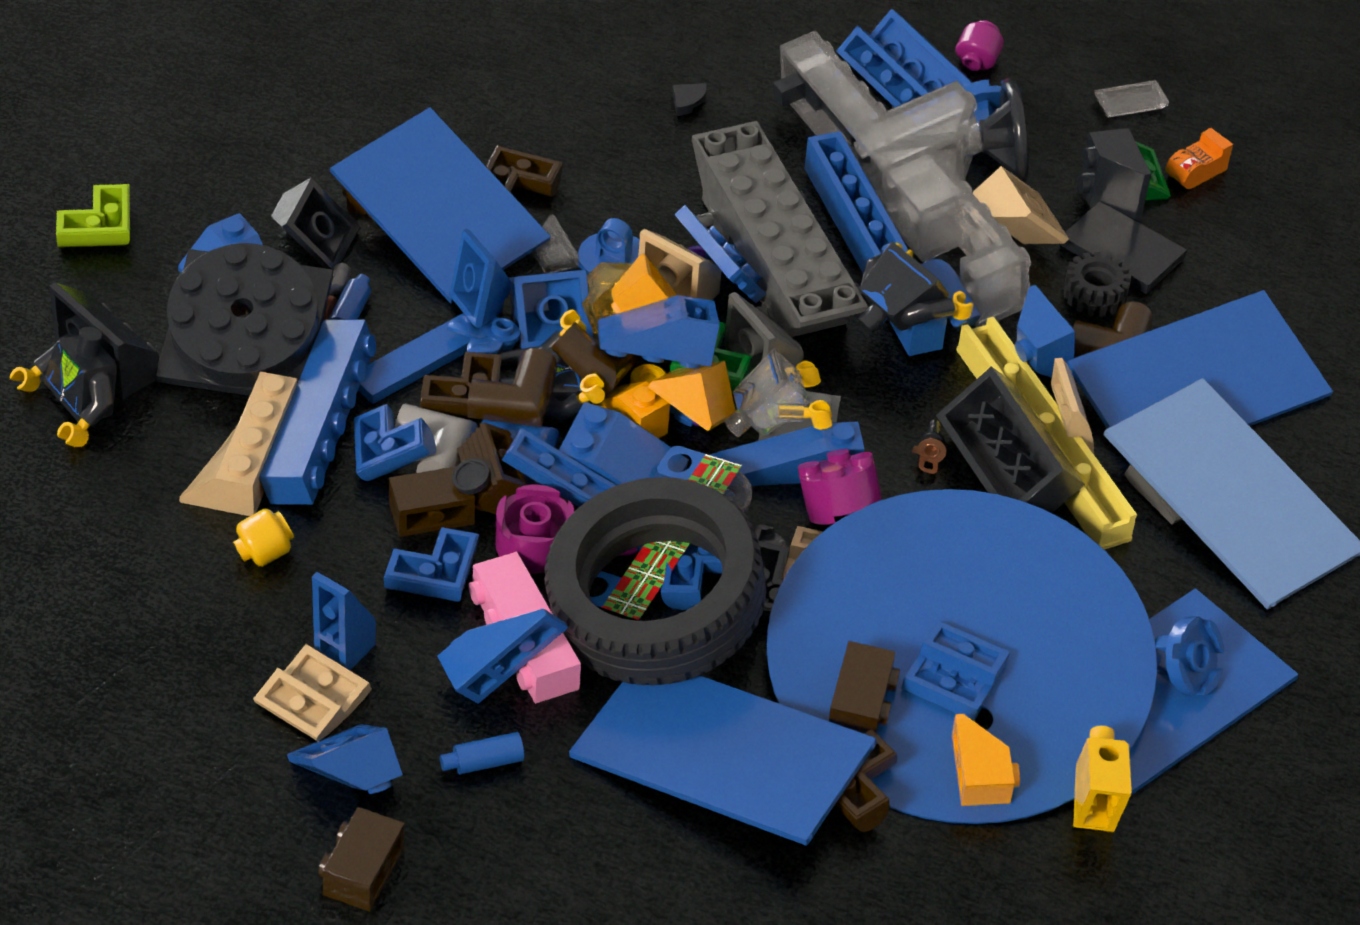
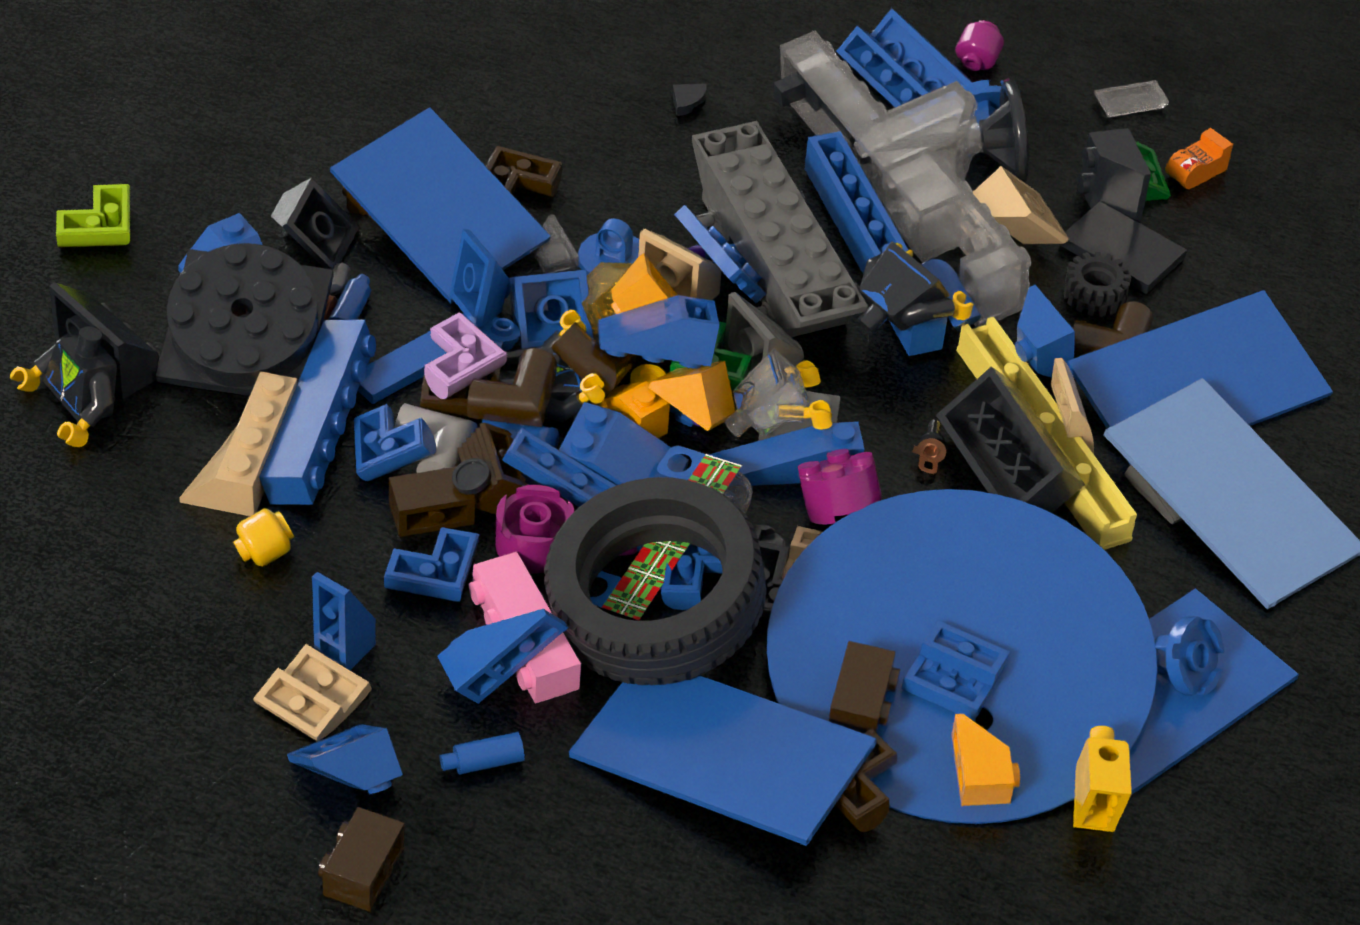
none -> lavender brick [424,312,507,399]

